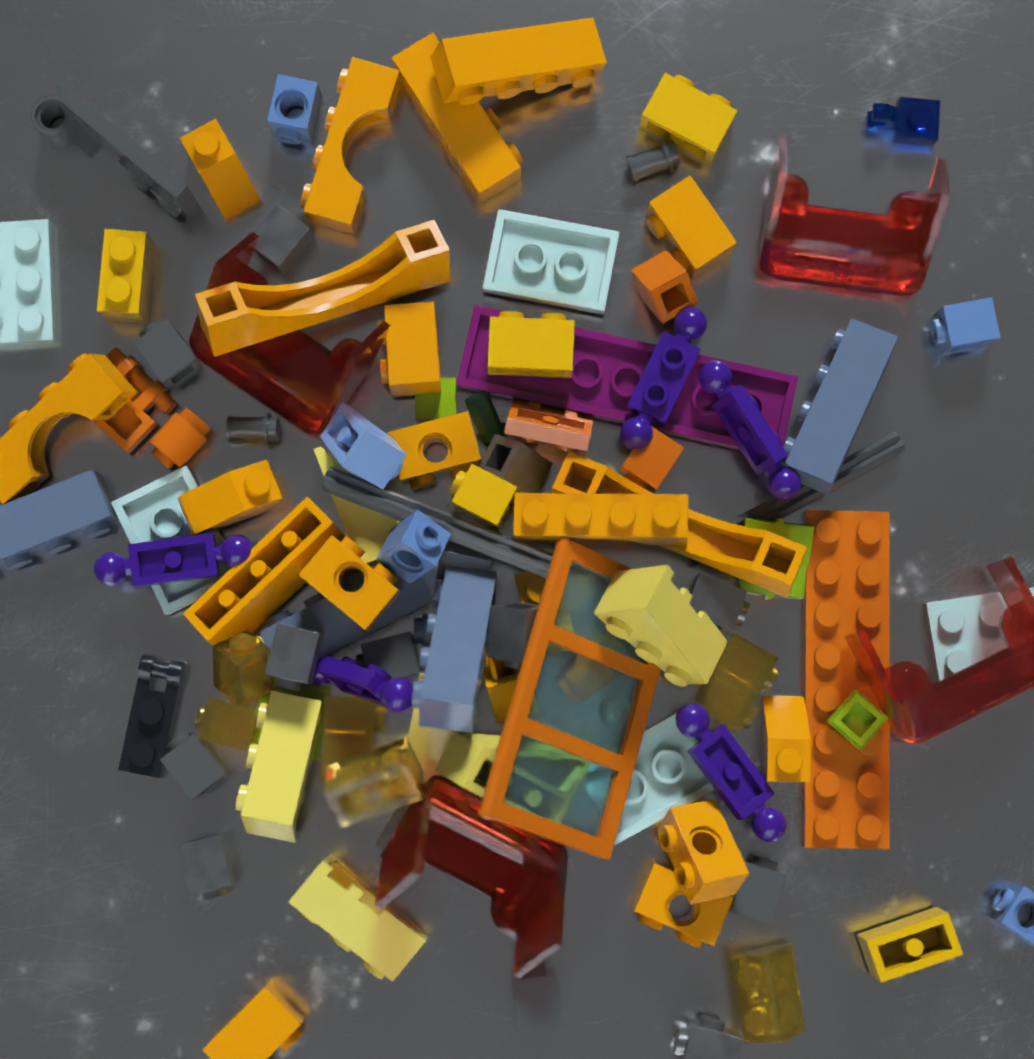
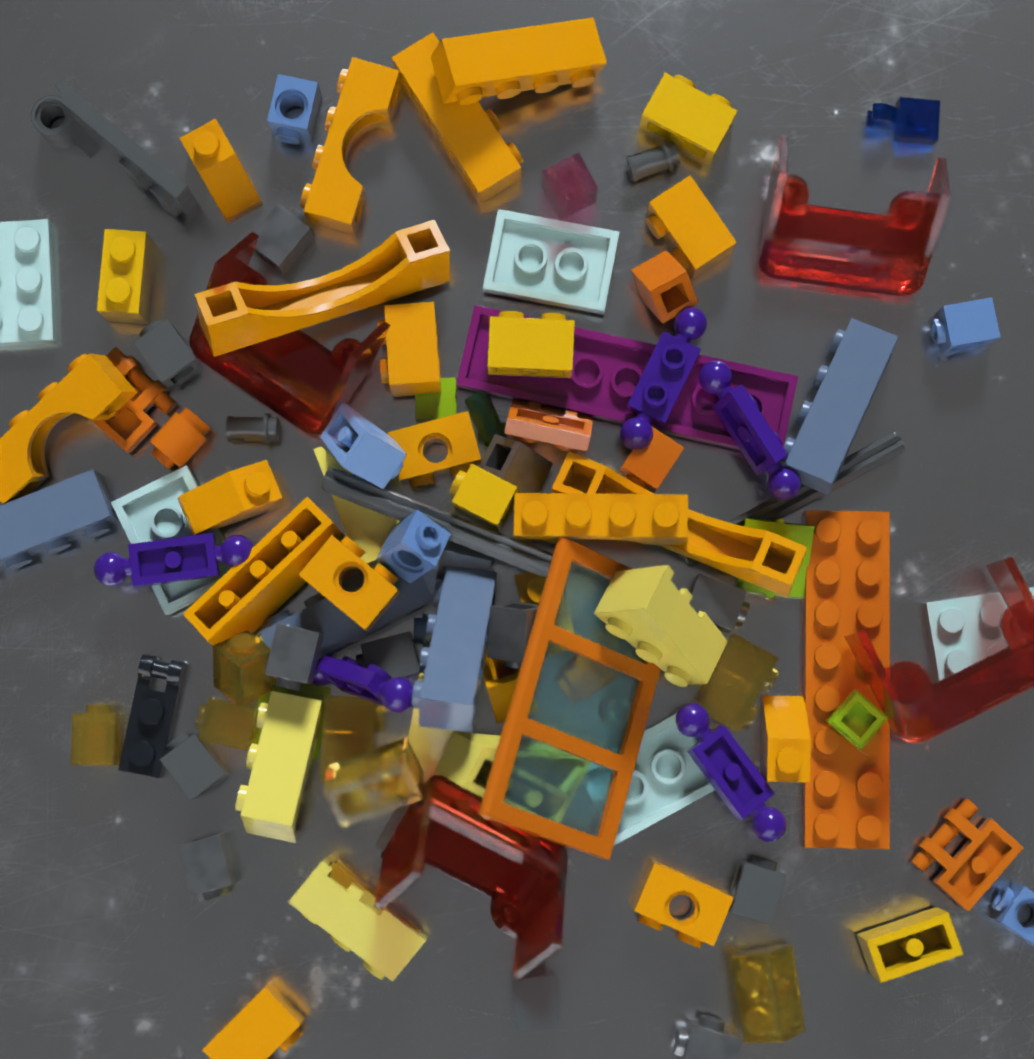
light orange brick [657,799,750,904] -> none
none -> clear yellow brick [70,705,124,765]
none -> clear pink brick [541,152,598,220]
none -> orange plate [910,798,1024,912]

